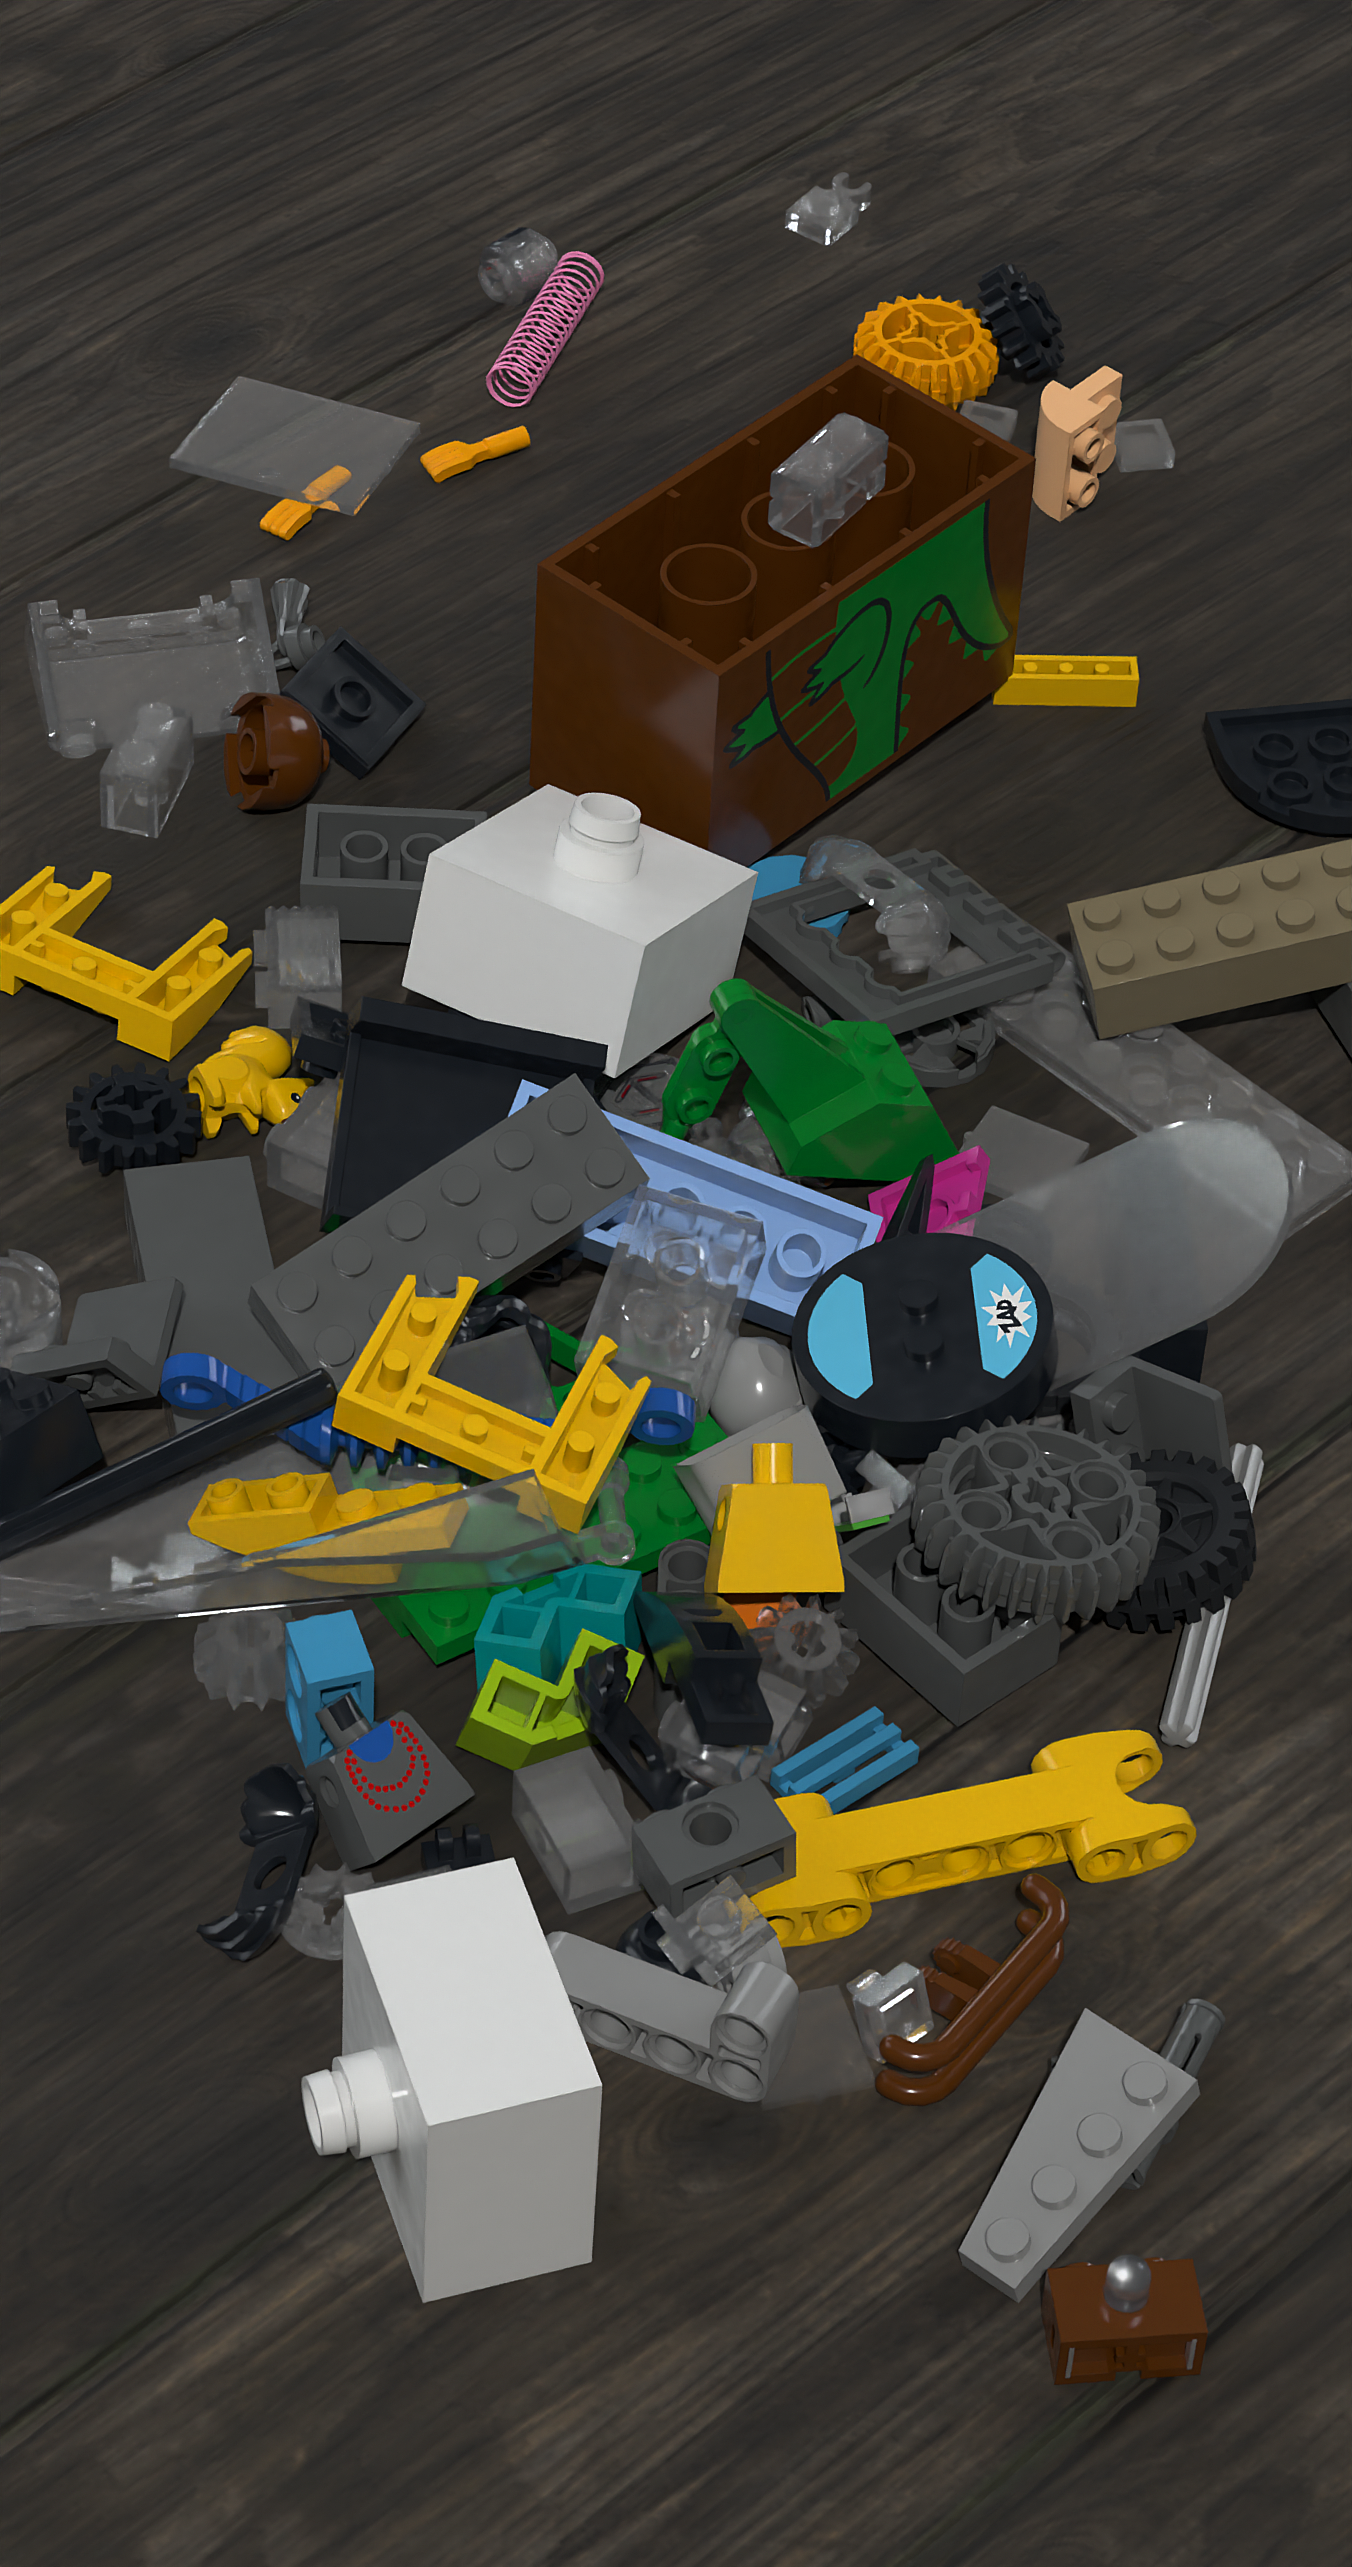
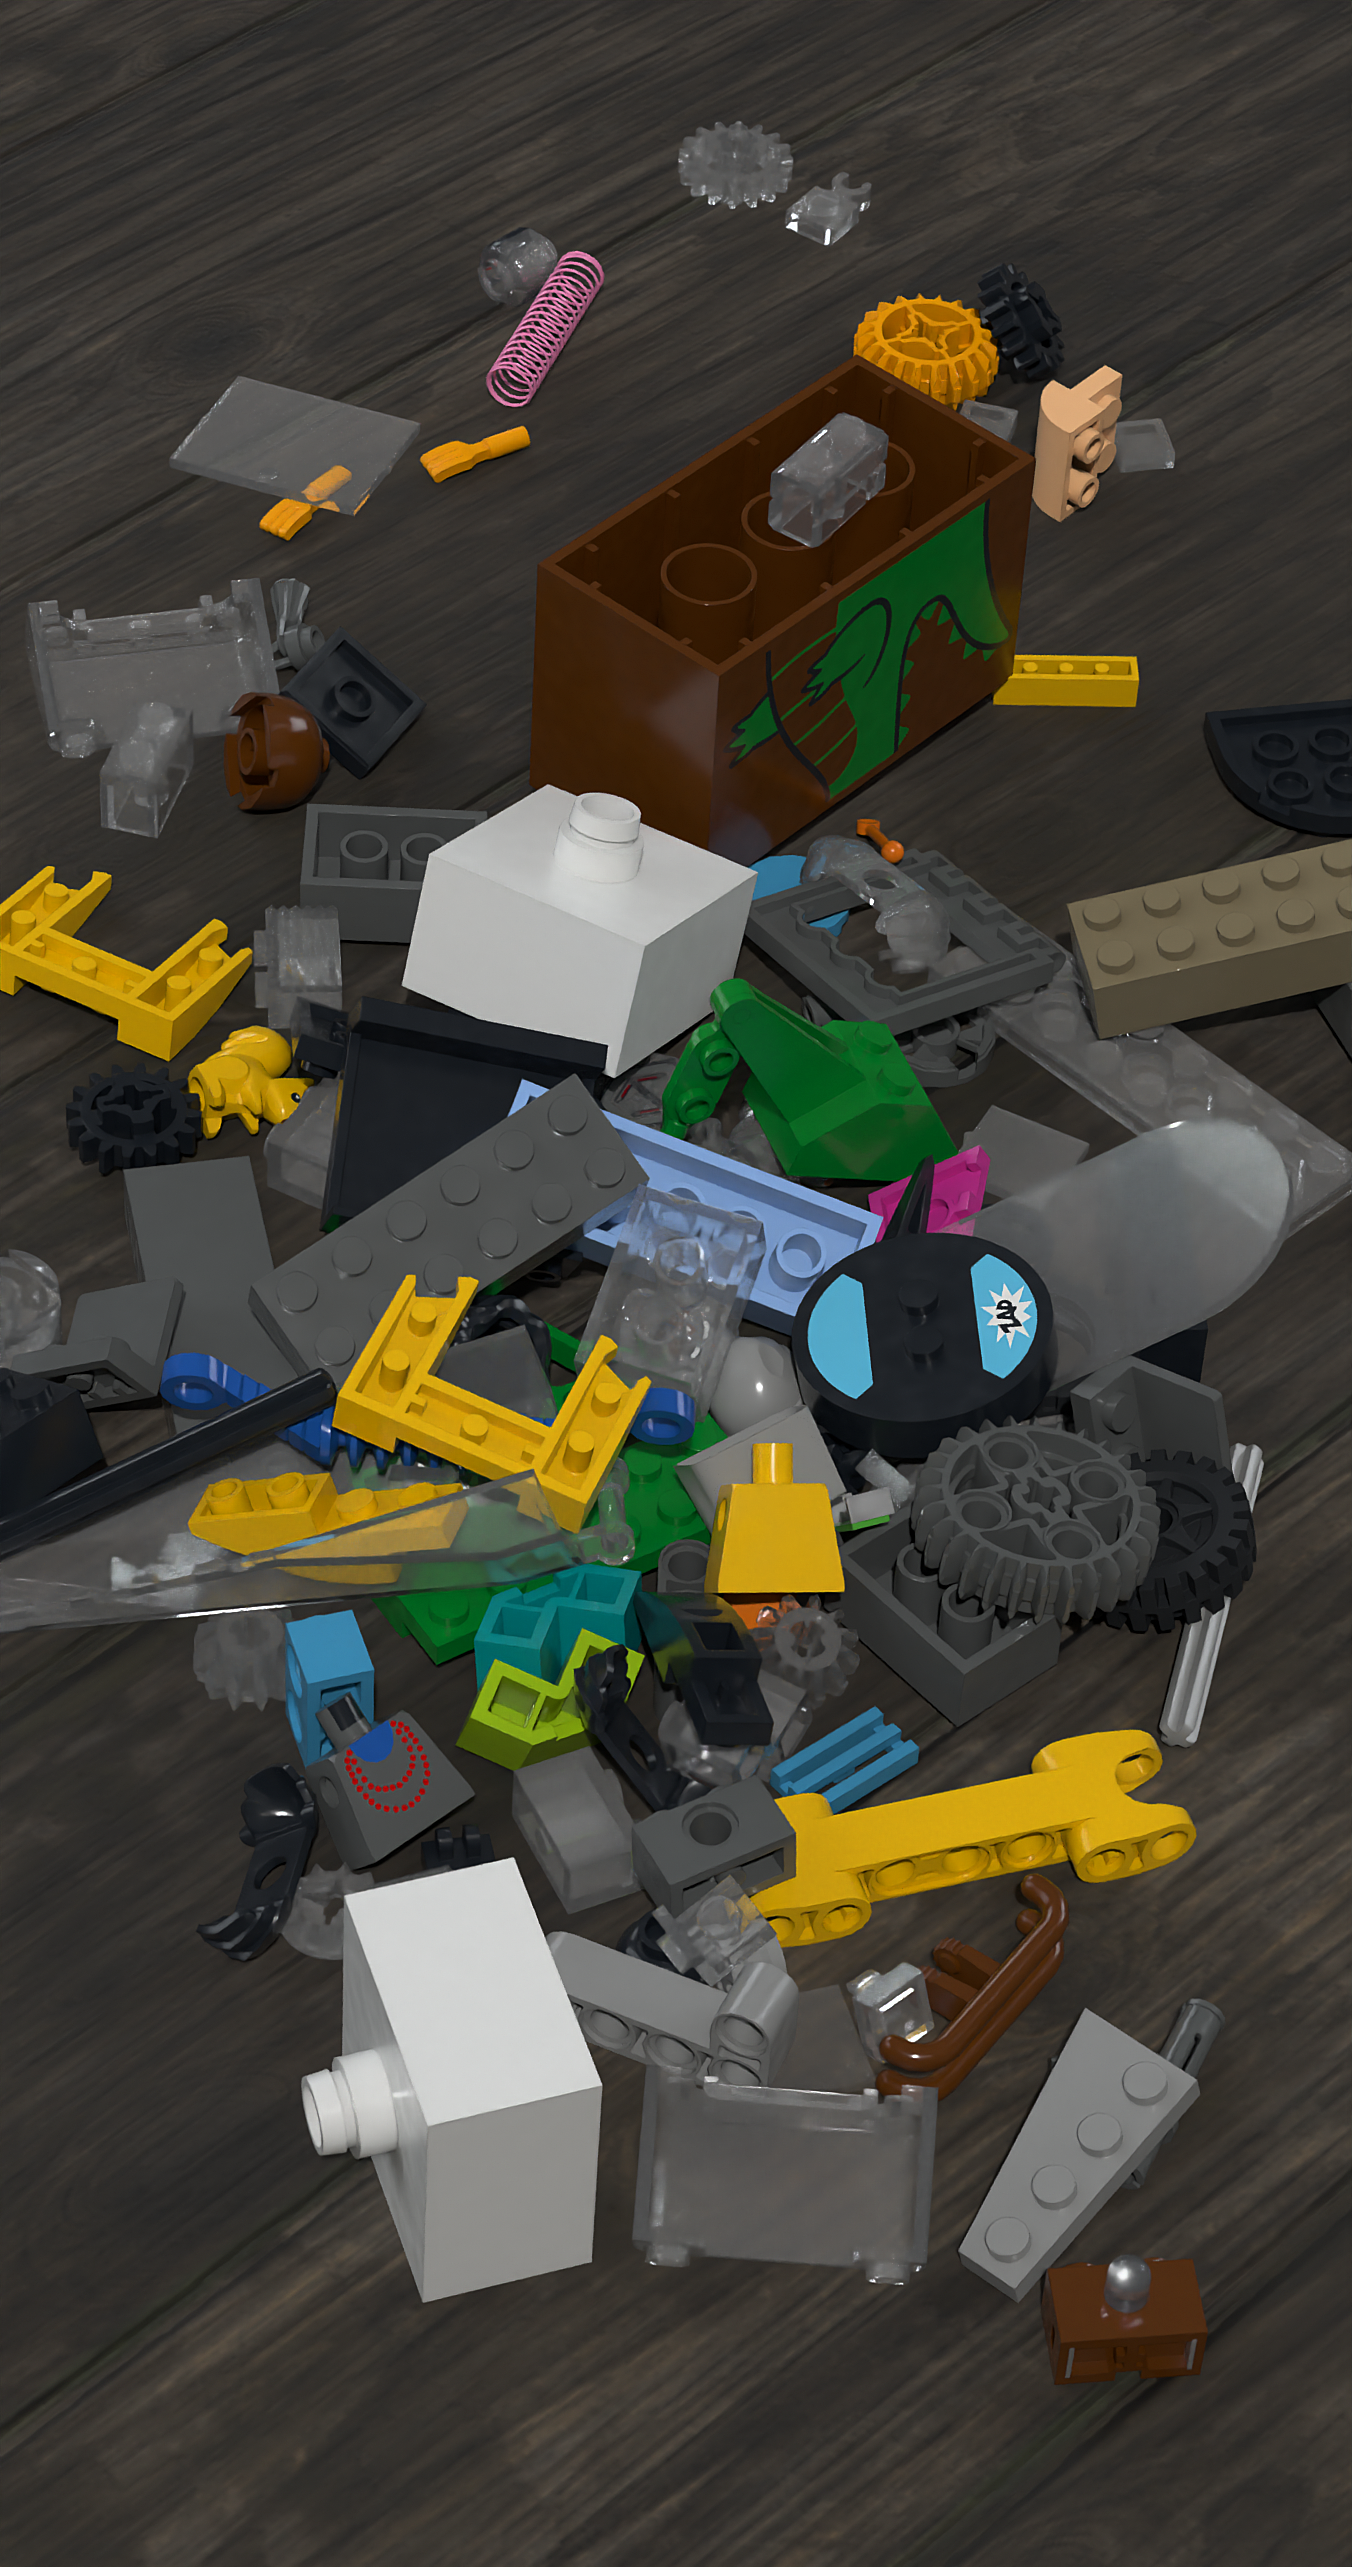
none -> clear windscreen [632,2064,939,2285]
none -> clear gear [678,121,793,209]
none -> orange hinge [856,819,904,864]

